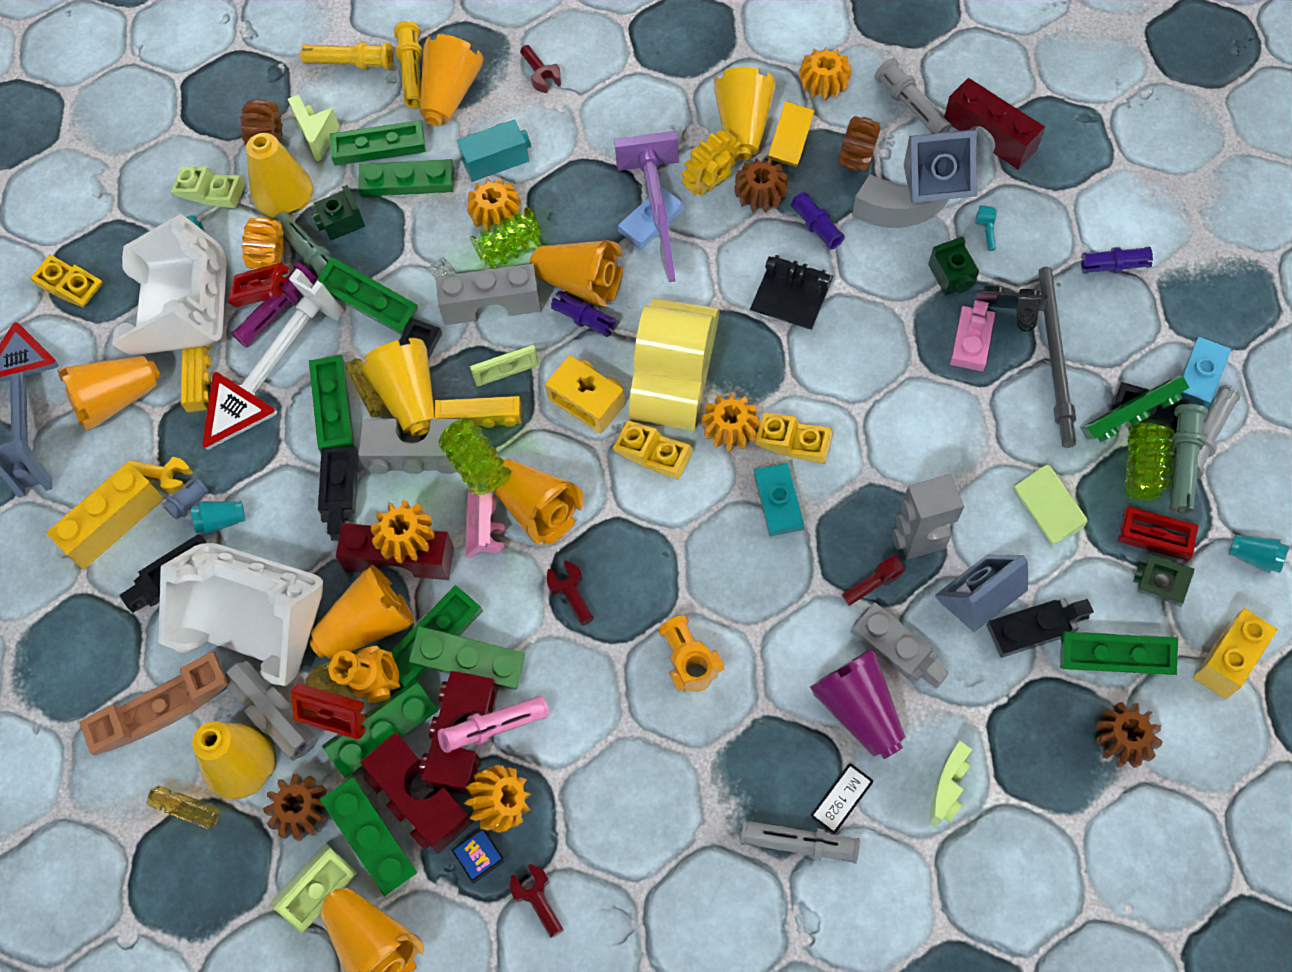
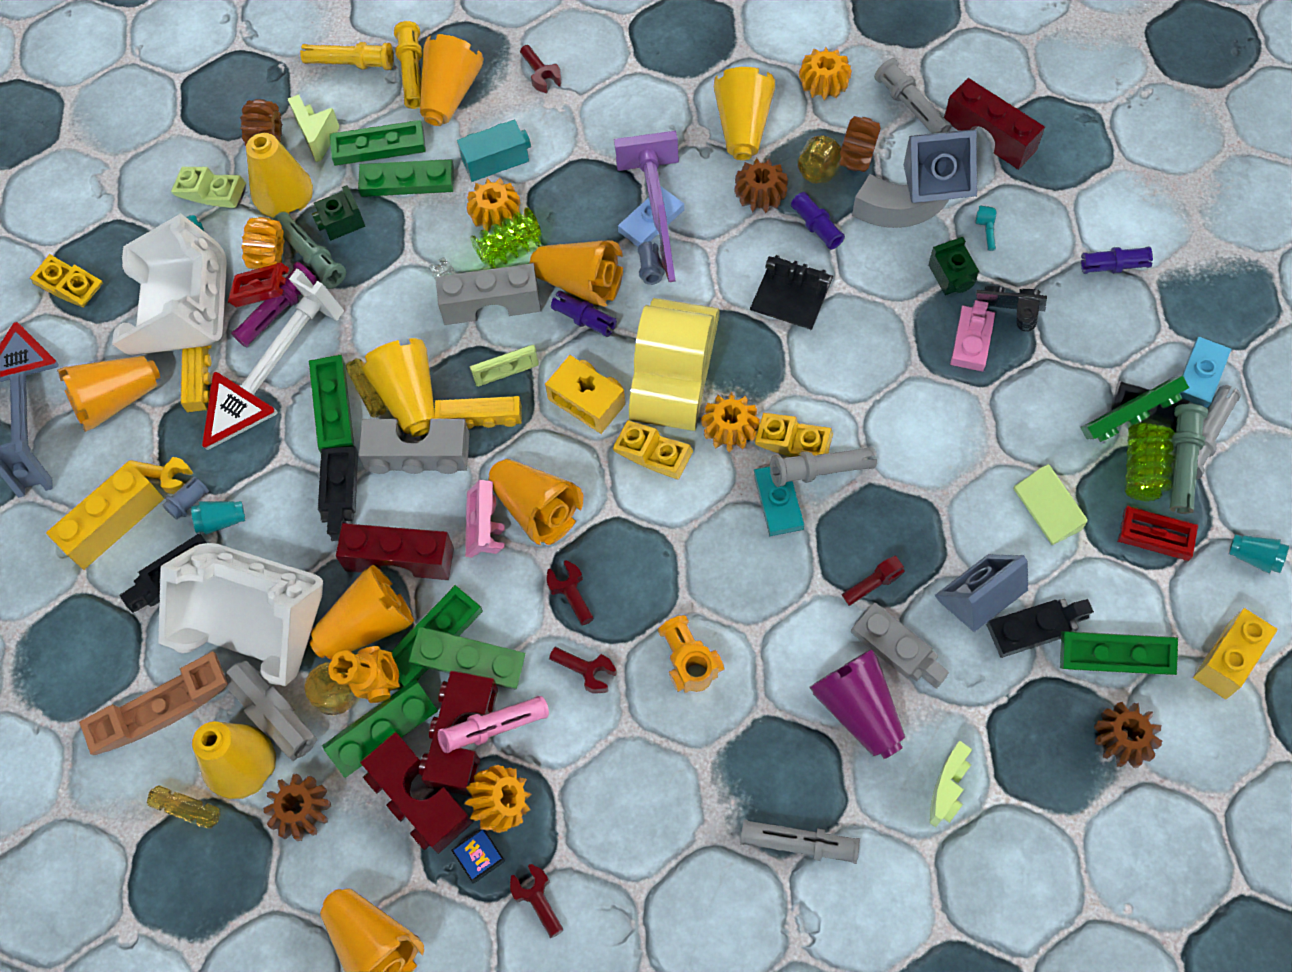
yellowish green slope [271,843,357,934] -> none
red tile [290,683,366,740] -> none
green plate [315,256,418,335] -> none
green plate [320,776,417,897] -> none
light orange gear [371,499,434,564] -> none
black tile [399,318,442,360] -> none
clear neon green piece [439,418,512,495] -> none
yellow gear [681,130,741,196] -> none
yellow slope [767,101,814,168] -> none
white sticker [811,763,873,834] -> none
light grey arch [891,474,964,560] -> none
dark grey bar [1038,267,1076,448] -> none
dark green brick [1133,555,1195,607] -> none
none -> dark red bar [549,646,617,694]
none -> sand blue pin [638,241,665,285]
none -> light grey pin [770,446,877,487]
none -> clear yellow head [797,135,842,183]

